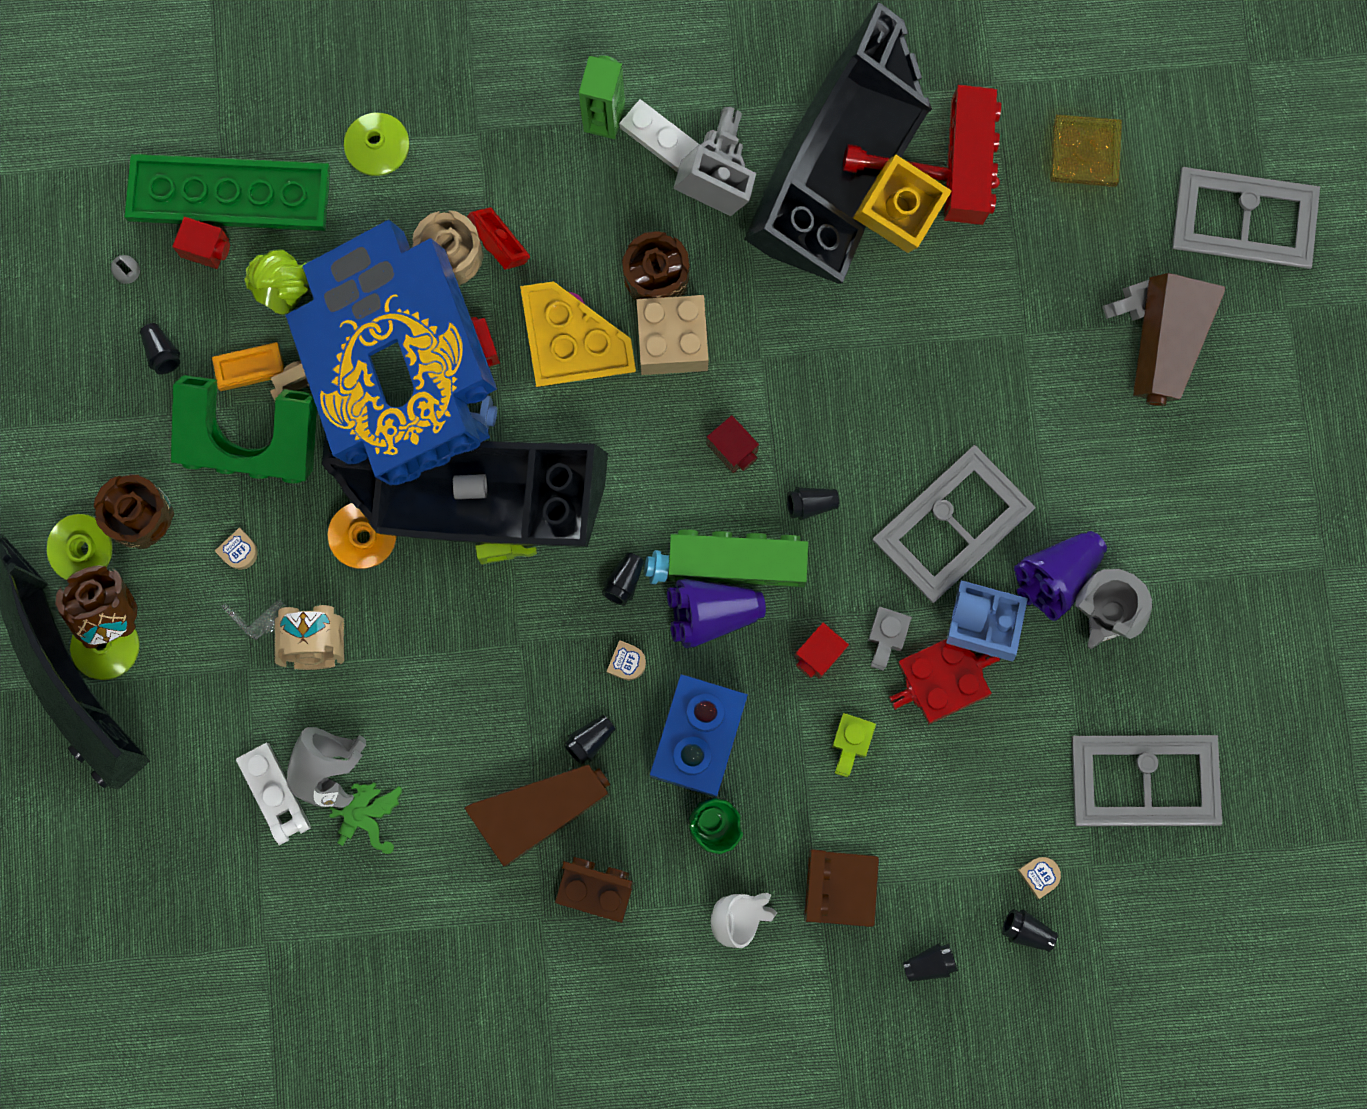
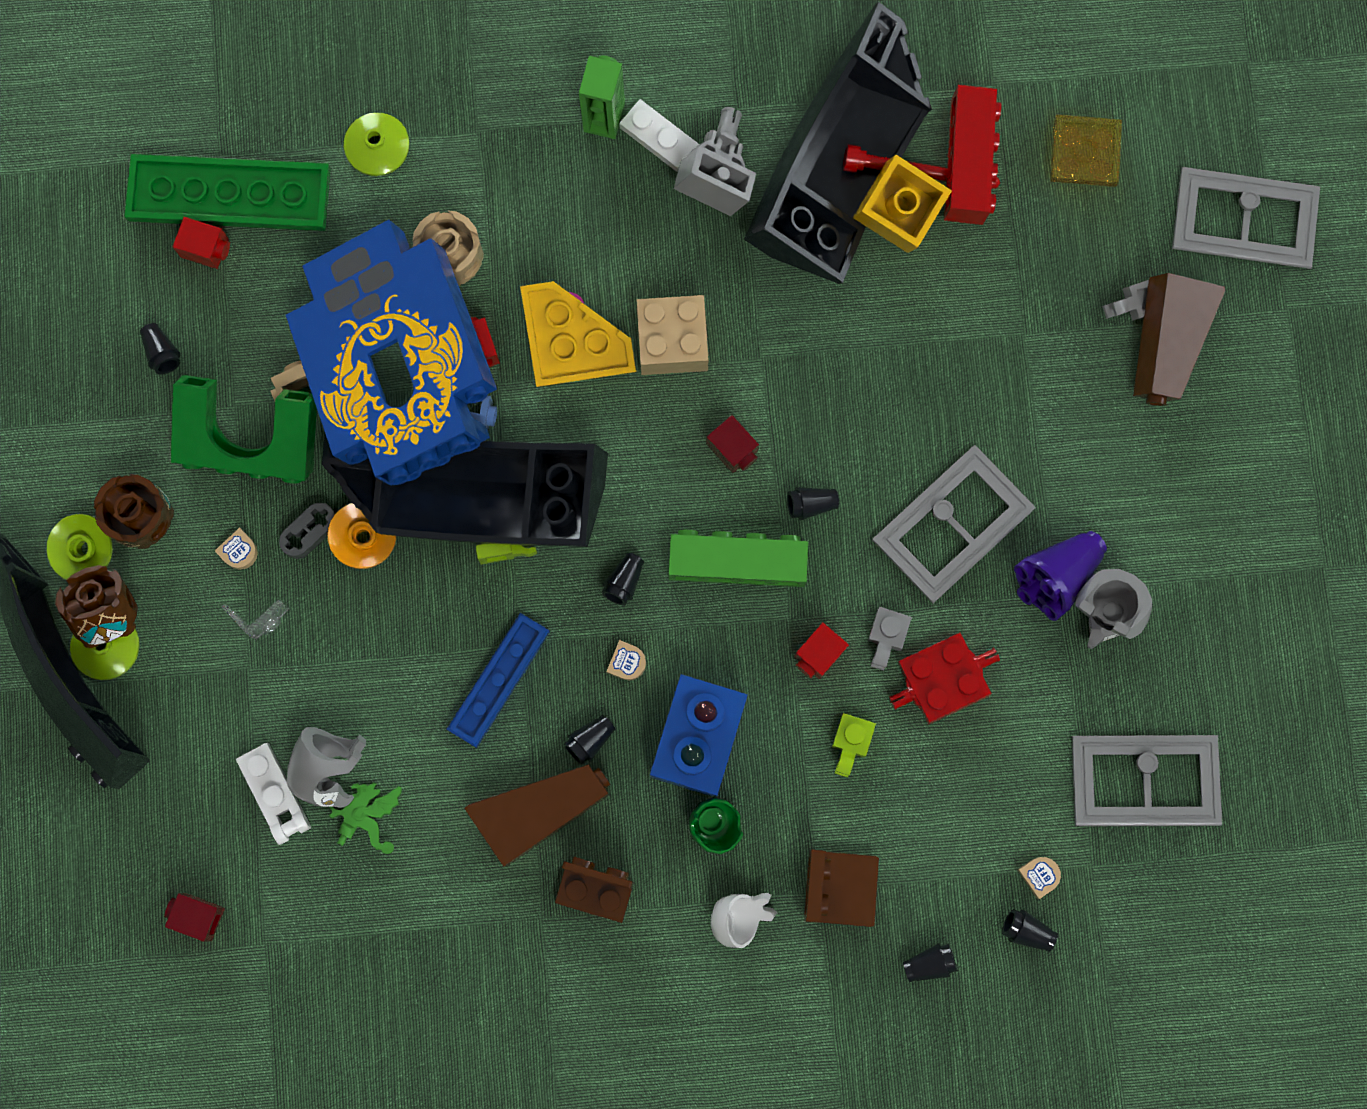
light grey hinge [111,255,140,284] -> none
light orange tile [212,342,284,391] -> none
lime hair [244,250,309,314] -> none
tan brick [275,605,344,670] -> none
light grey hinge [453,474,487,499] -> none
red plate [467,207,530,270] -> none
reddish brown brick [622,231,690,301] -> none
medium azure plate [644,550,669,585] -> none
dark purple cone [667,579,766,649] -> none
medium blue plate [946,580,1028,662] -> none
none -> dark red brick [164,893,225,942]
none -> dark grey beam [279,503,336,559]
none -> blue tile [447,613,550,748]

